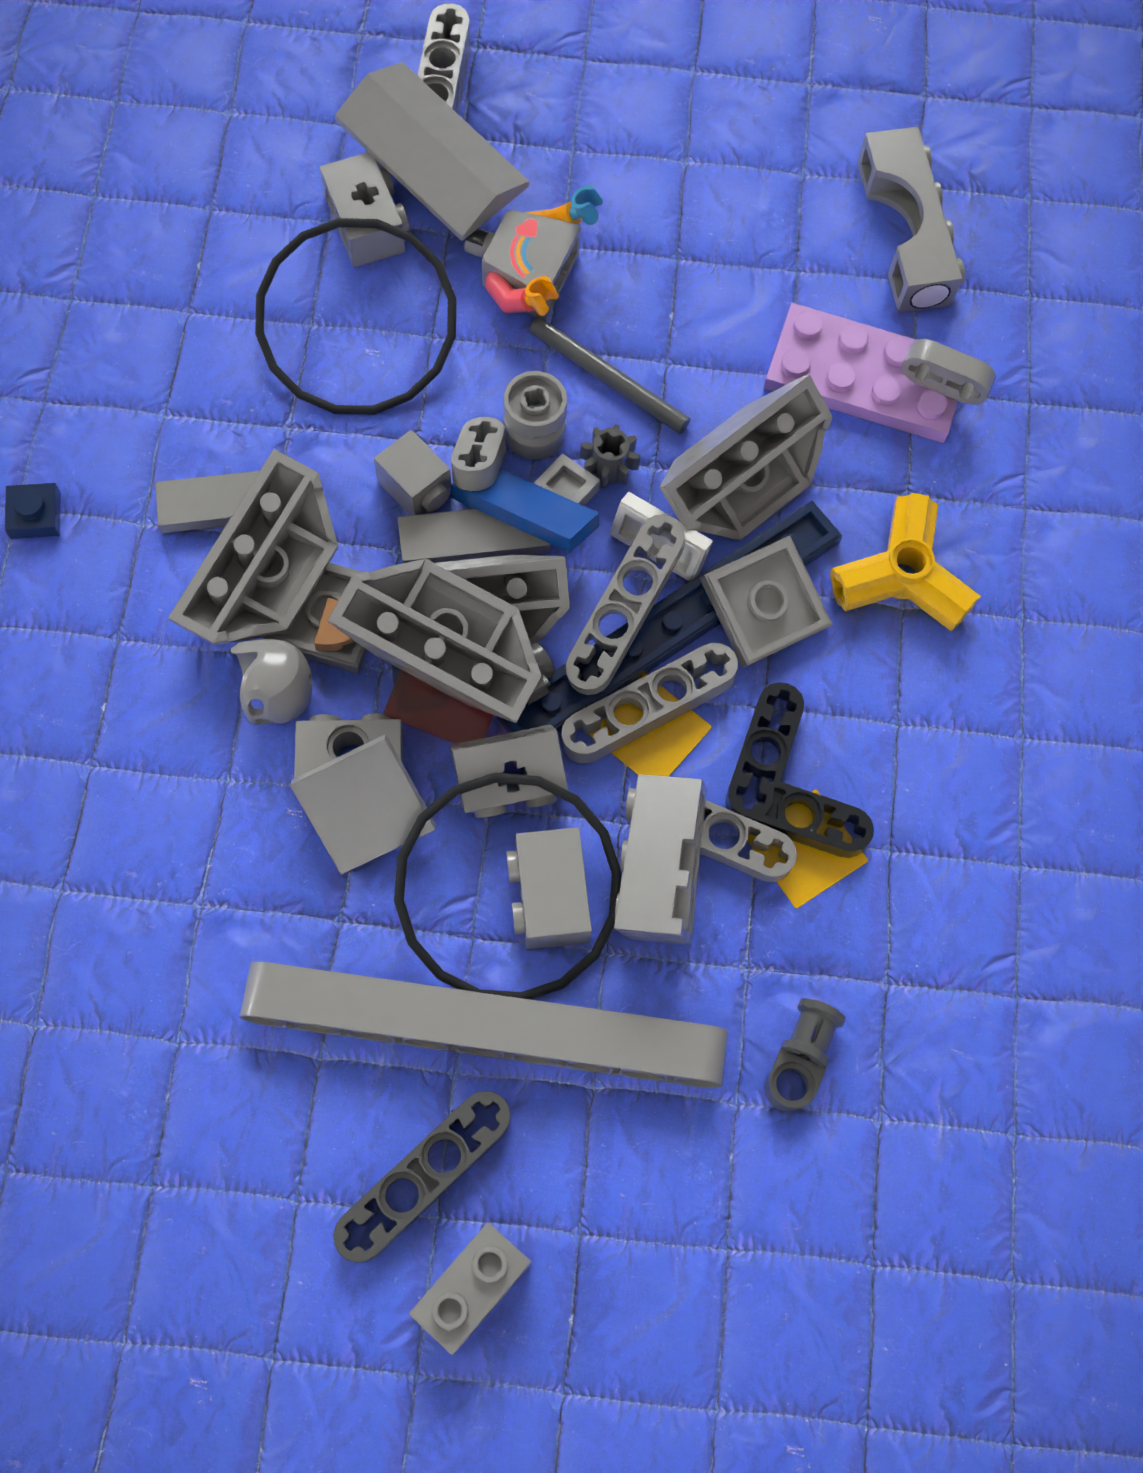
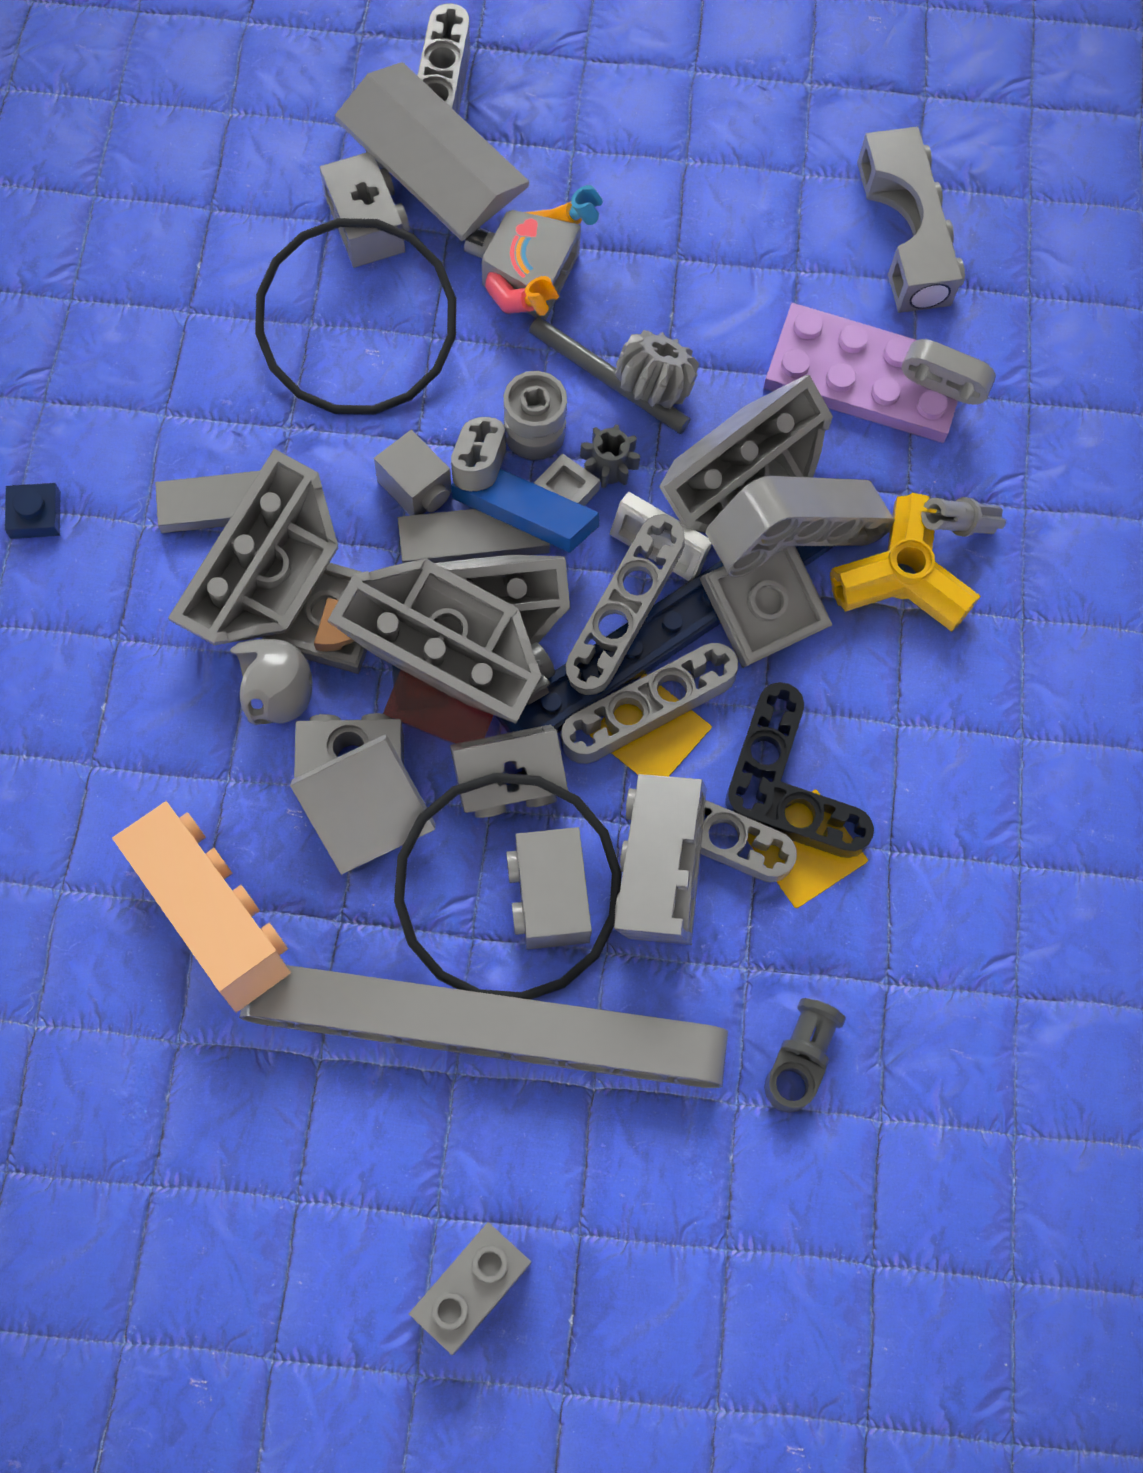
dark grey beam [333,1091,511,1263] -> none
none -> light nougat brick [112,801,291,1013]
none -> light grey gear [615,330,699,409]
none -> light grey beam [706,476,895,577]
none -> light grey axle [921,497,1006,537]

